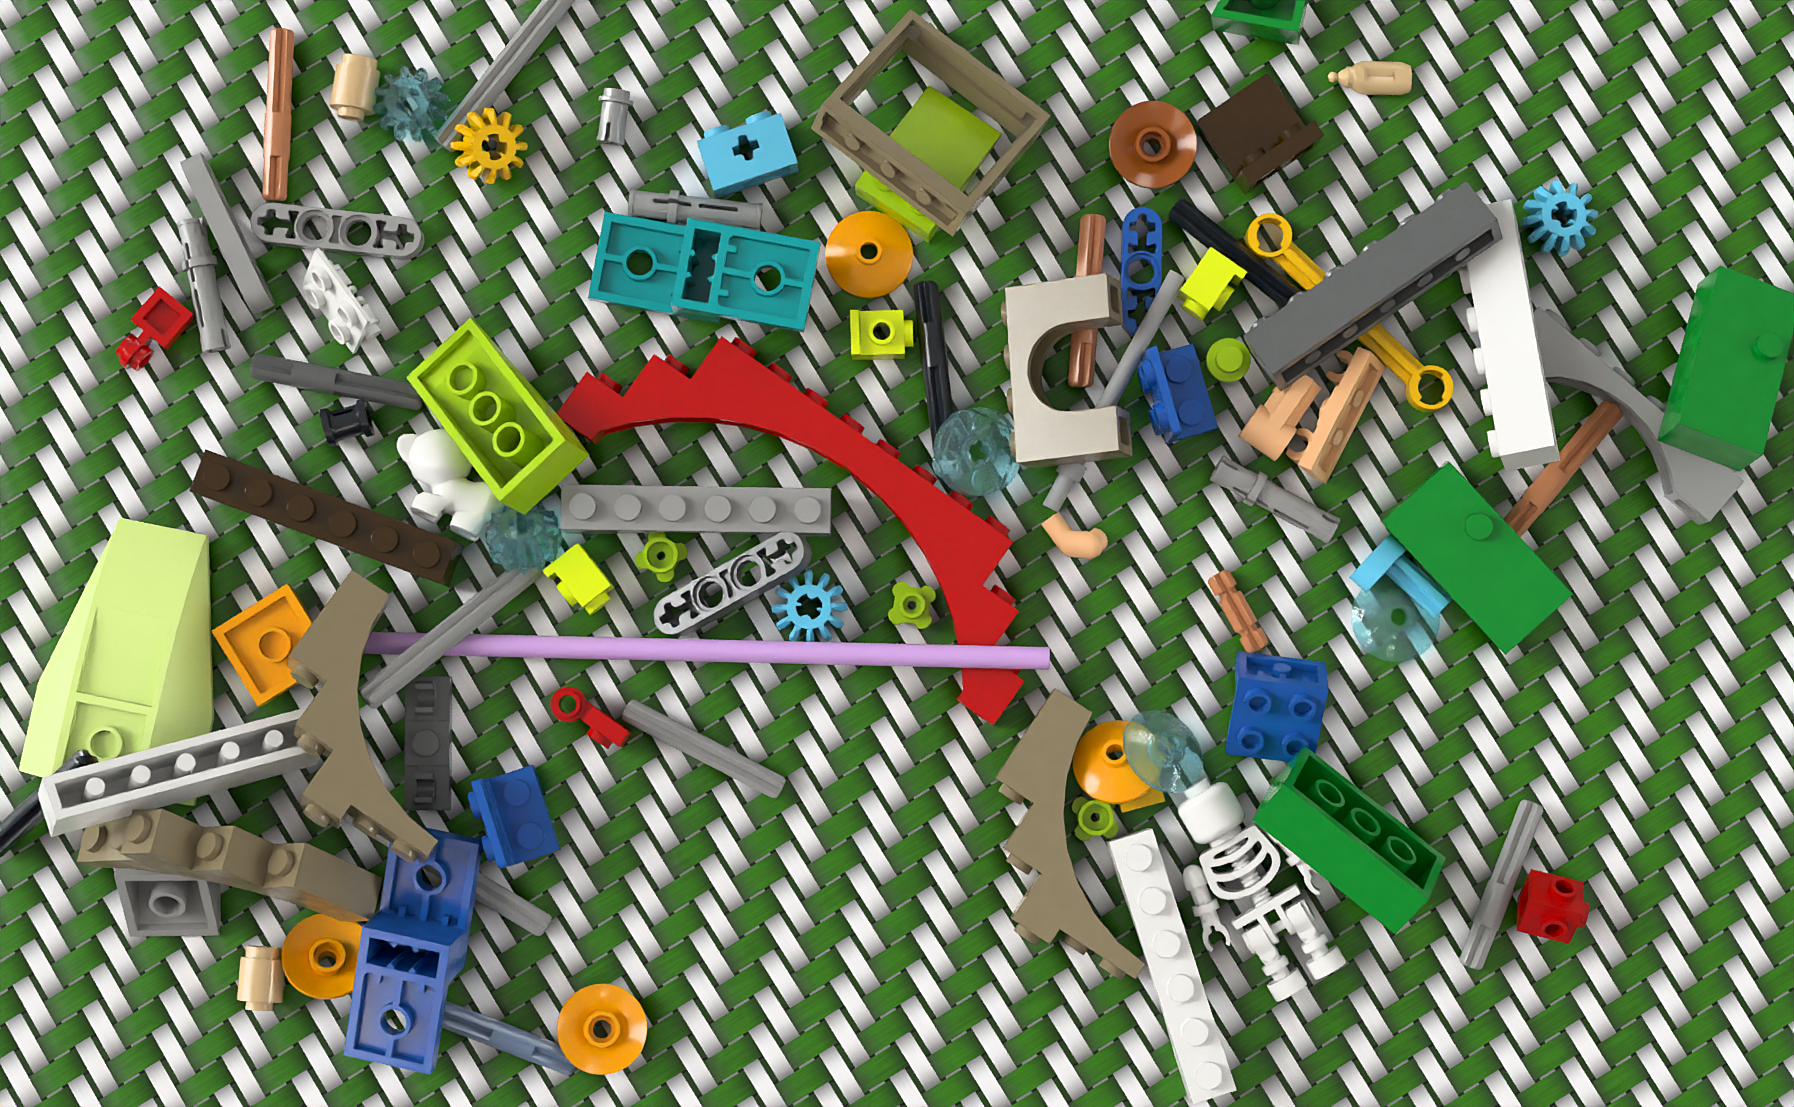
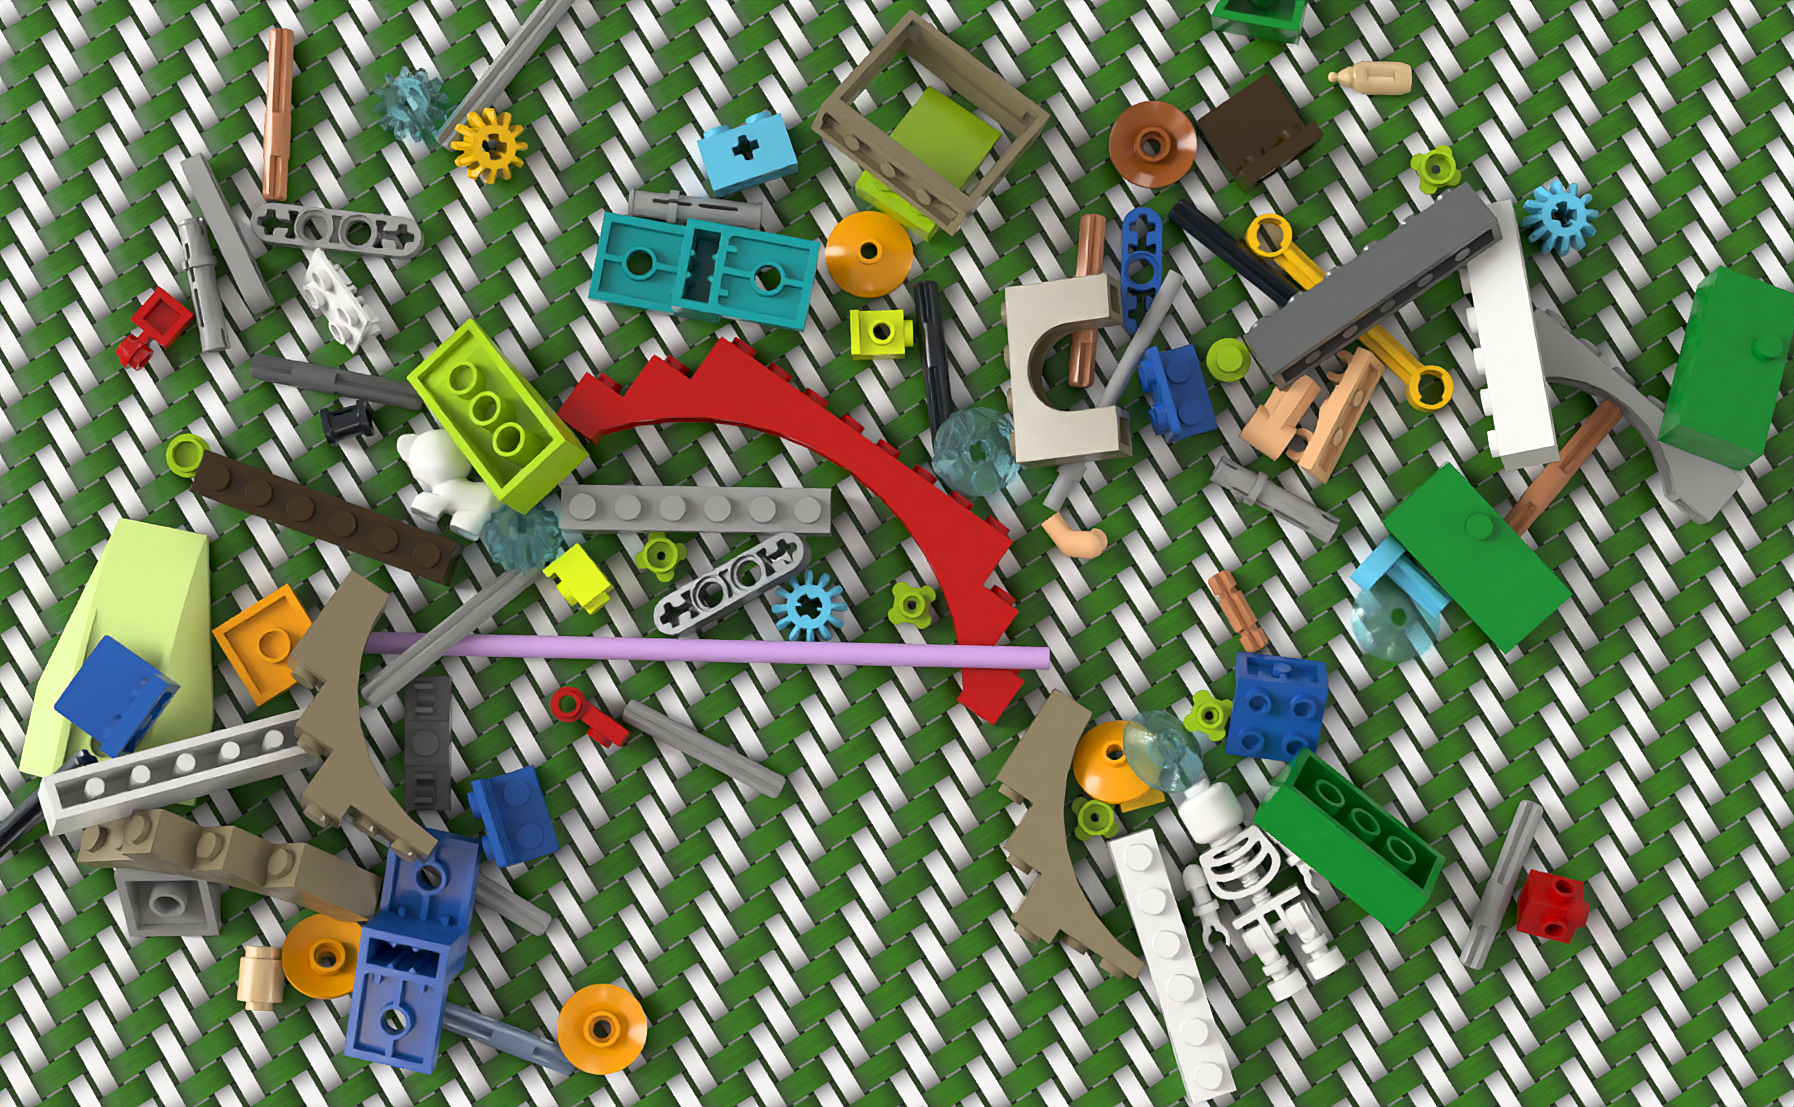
tan brick [330,54,380,122] -> none
light grey pin [596,88,633,145] -> none
neon yellow brick [1177,247,1247,321] -> none
none -> blue bracket [54,635,181,759]
none -> lime plate [166,433,211,478]
none -> lime plate [1183,690,1233,741]
none -> lime plate [1410,145,1461,195]

